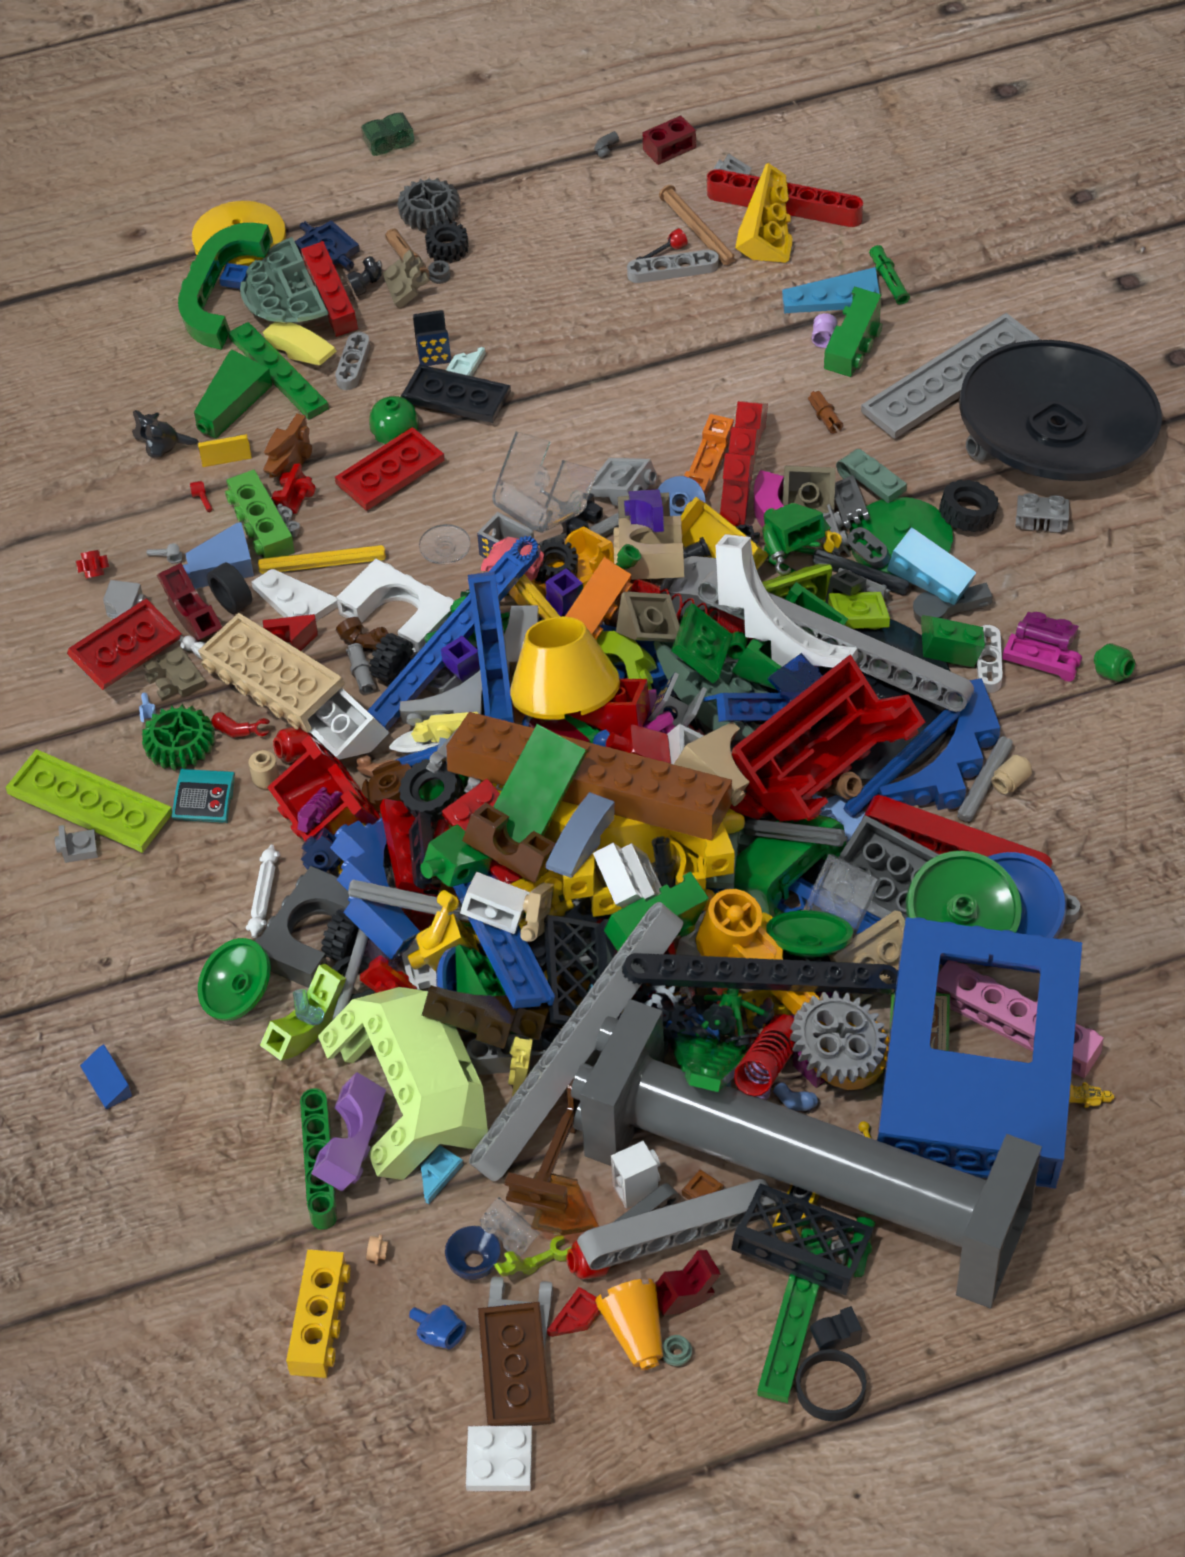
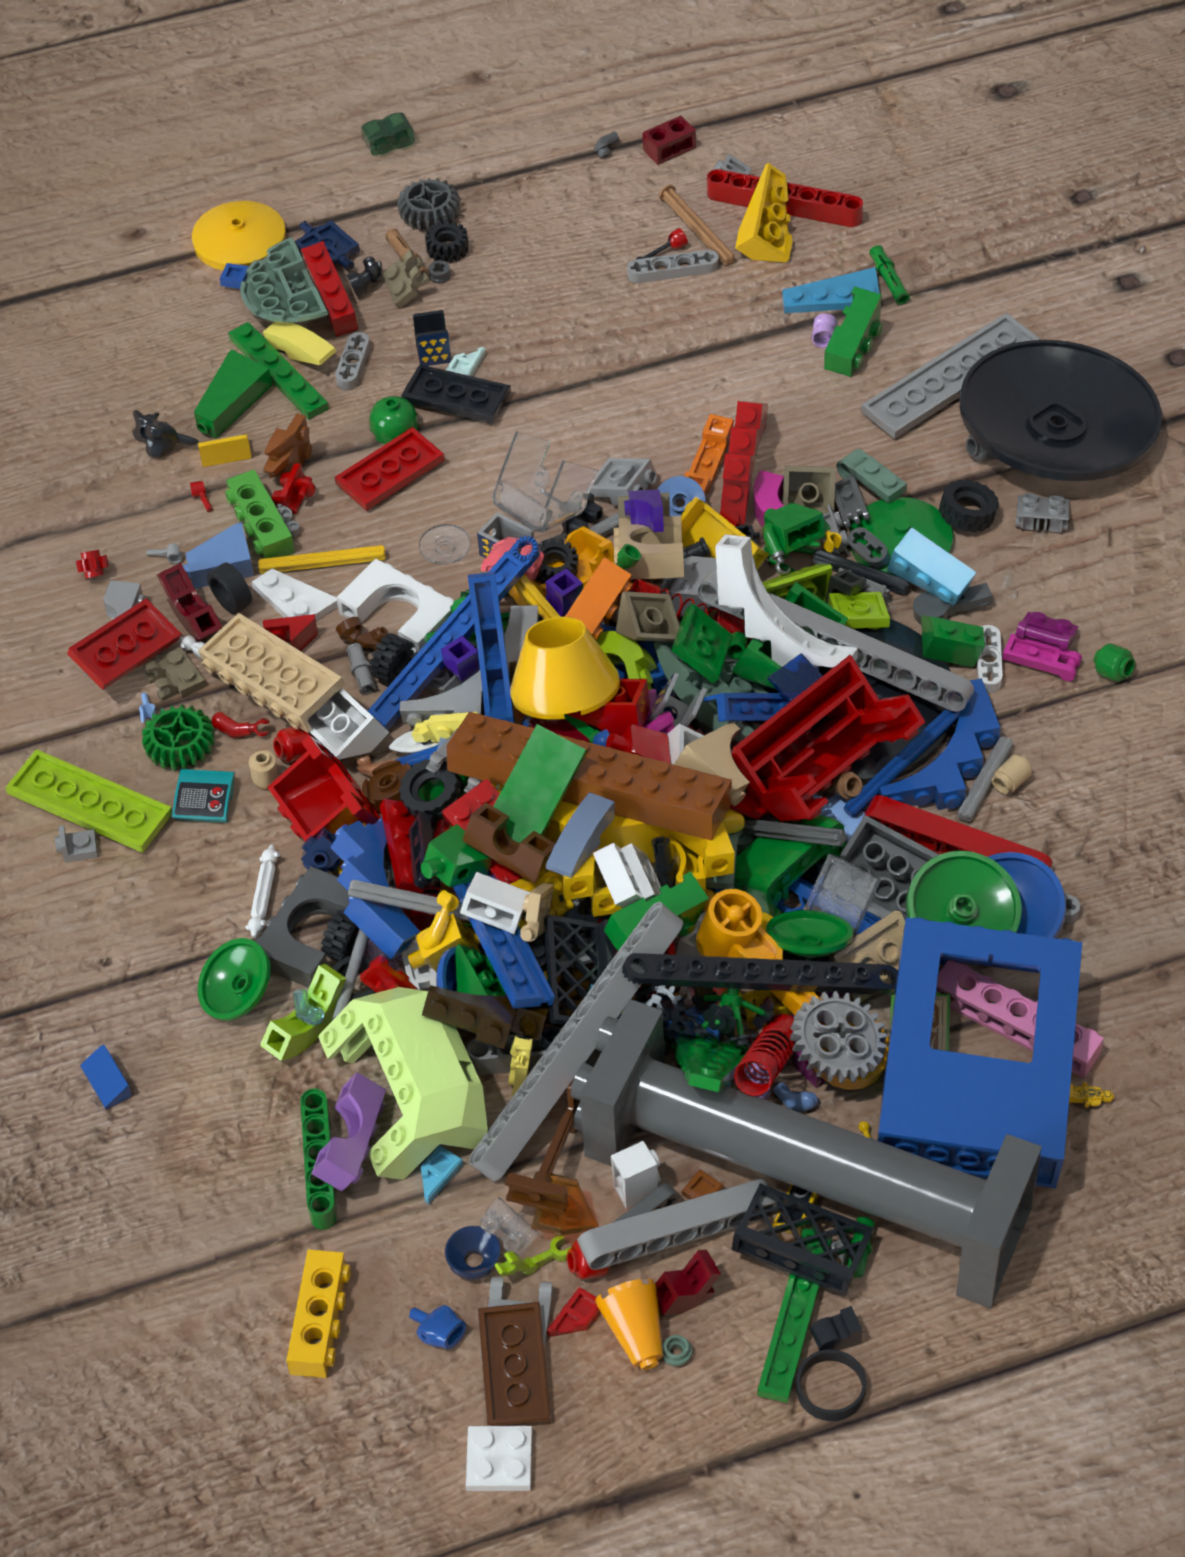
green arch [178,222,273,350] -> none
magenta hinge [297,787,343,832] -> none
light nougat plate [366,1234,388,1264] -> none
dark orange axle [808,391,843,434] -> none

